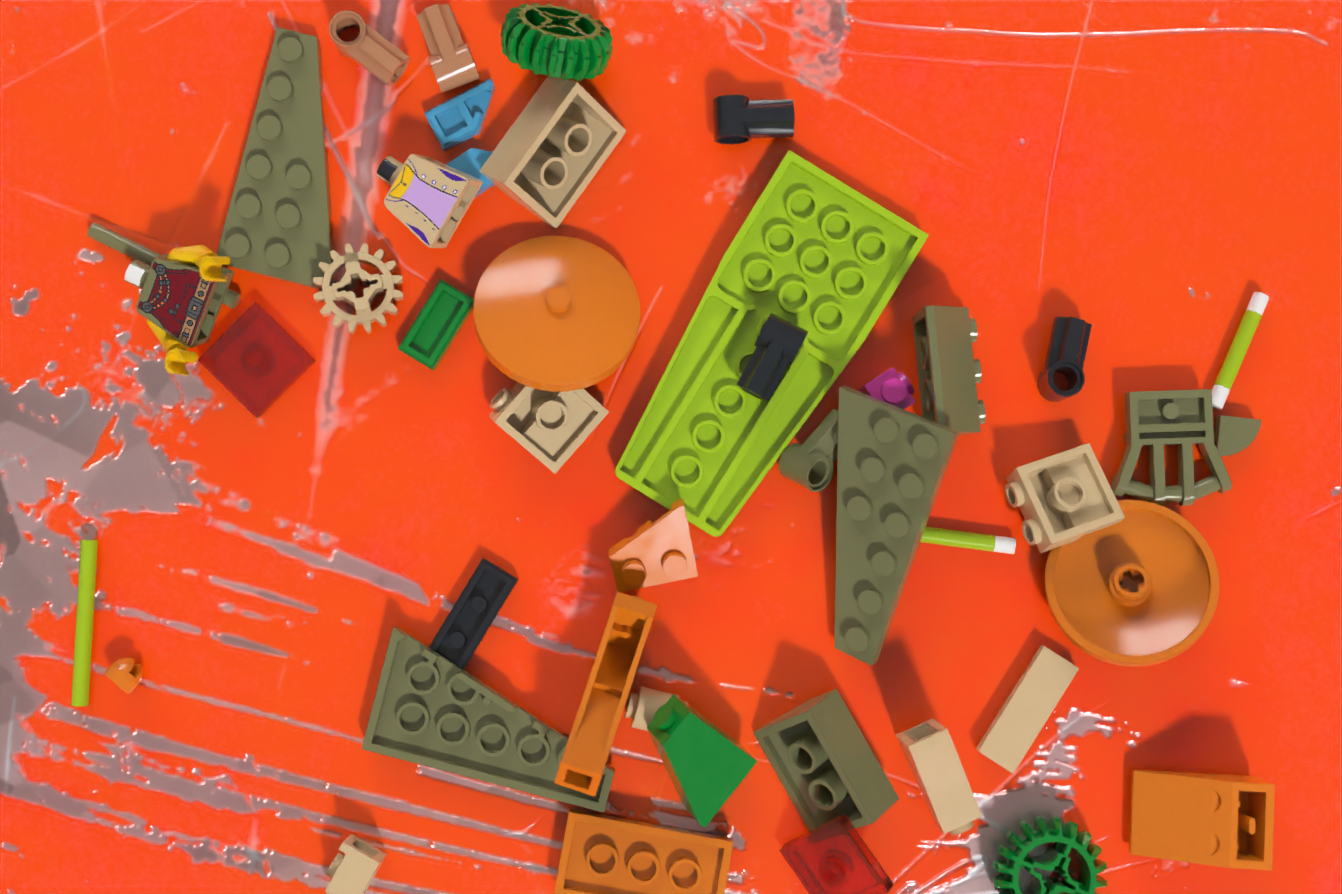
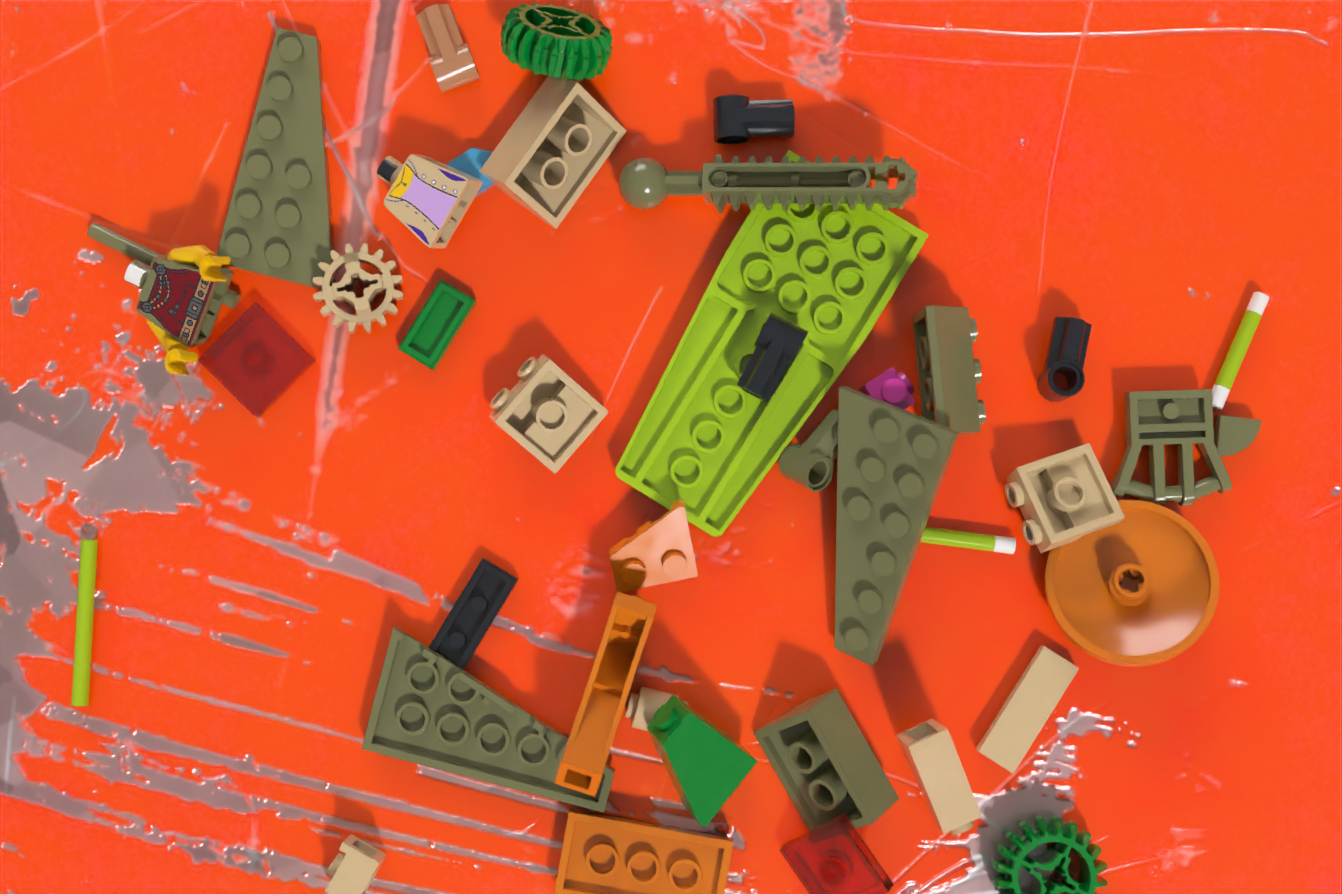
orange hinge [104,657,143,694] -> none
nougat piece [329,10,411,87] -> none
dark azure tile [424,78,495,152] -> none
orange dish [474,236,641,392] -> none
orange slope [1129,769,1275,871] -> none
none -> olive gear [618,154,918,213]

